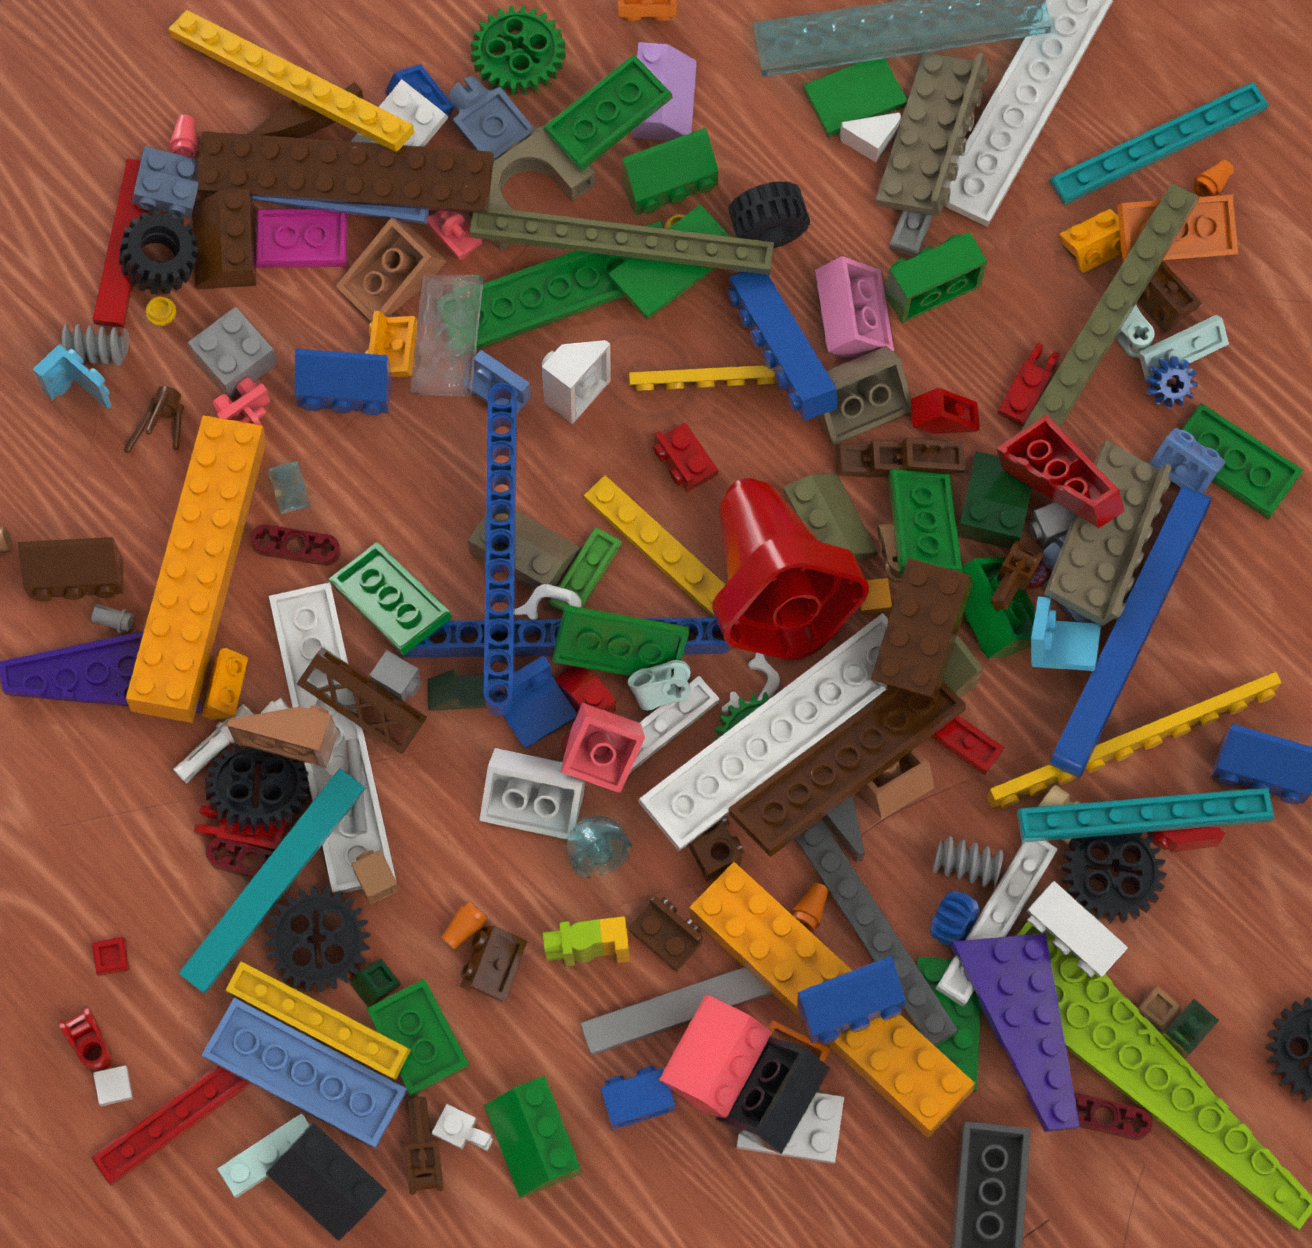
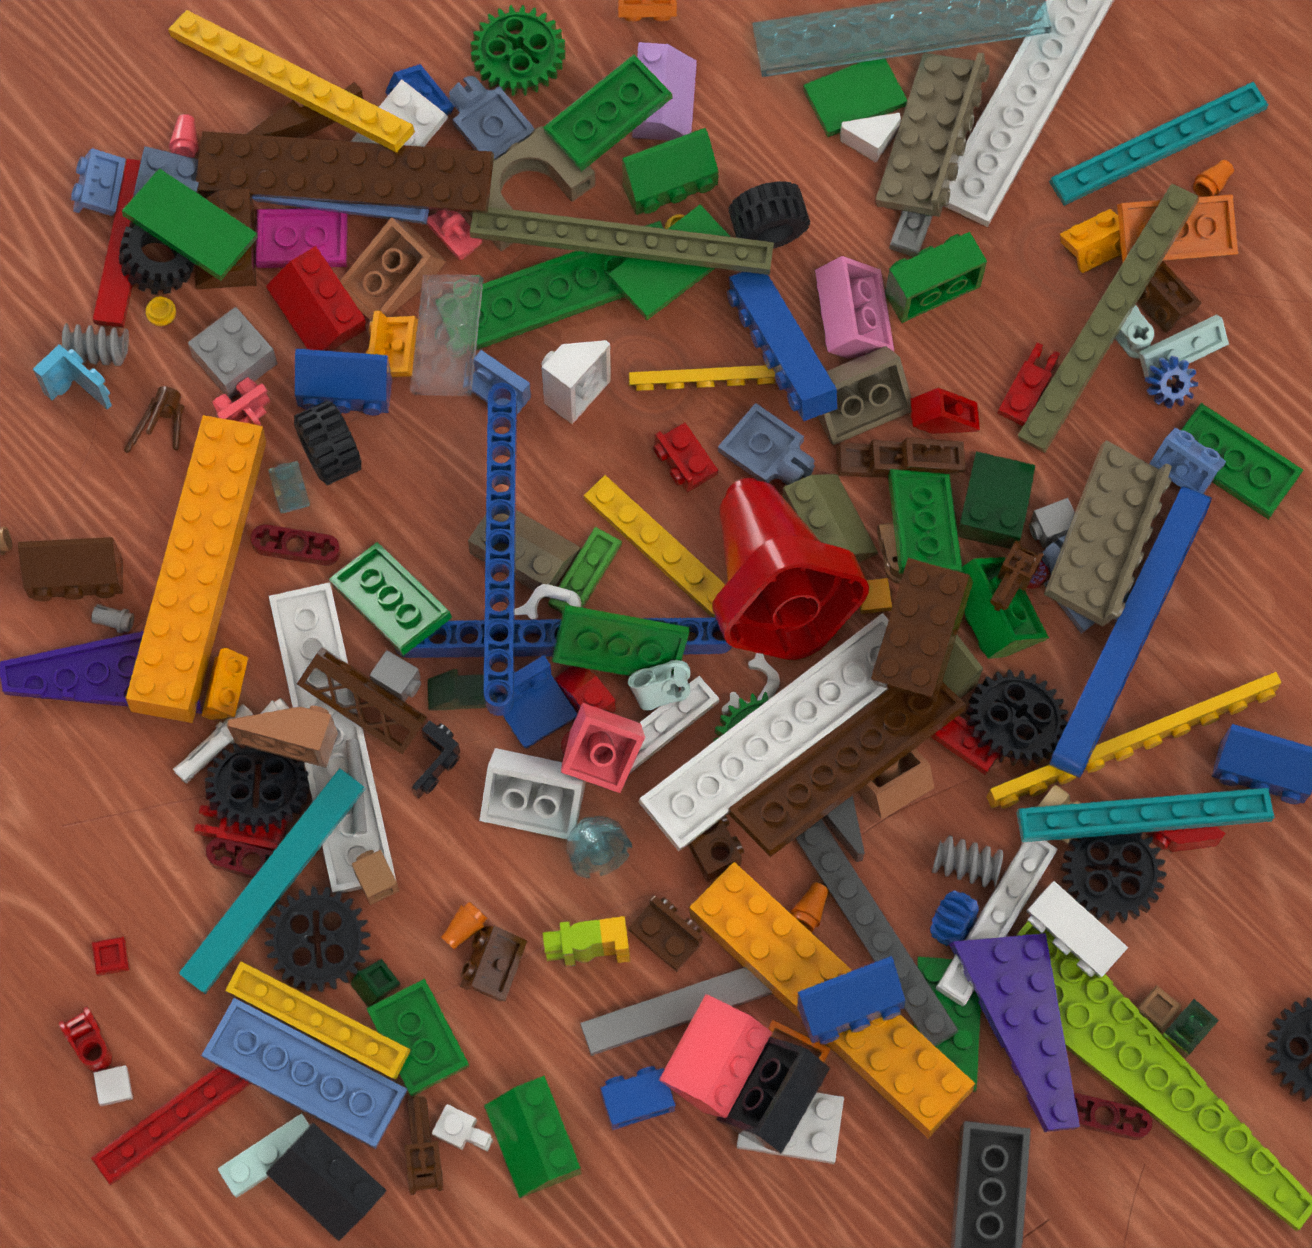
red wedge [996,414,1124,528] -> none
medium azure bracket [1031,596,1101,671] -> none
none -> medium blue bracket [71,148,126,216]
none -> green tile [122,168,257,281]
none -> red slope [266,246,366,351]
none -> black tyre [294,400,362,485]
none -> black bracket [412,720,460,798]
none -> sand blue plate [718,403,815,485]
none -> black gear [966,669,1068,767]

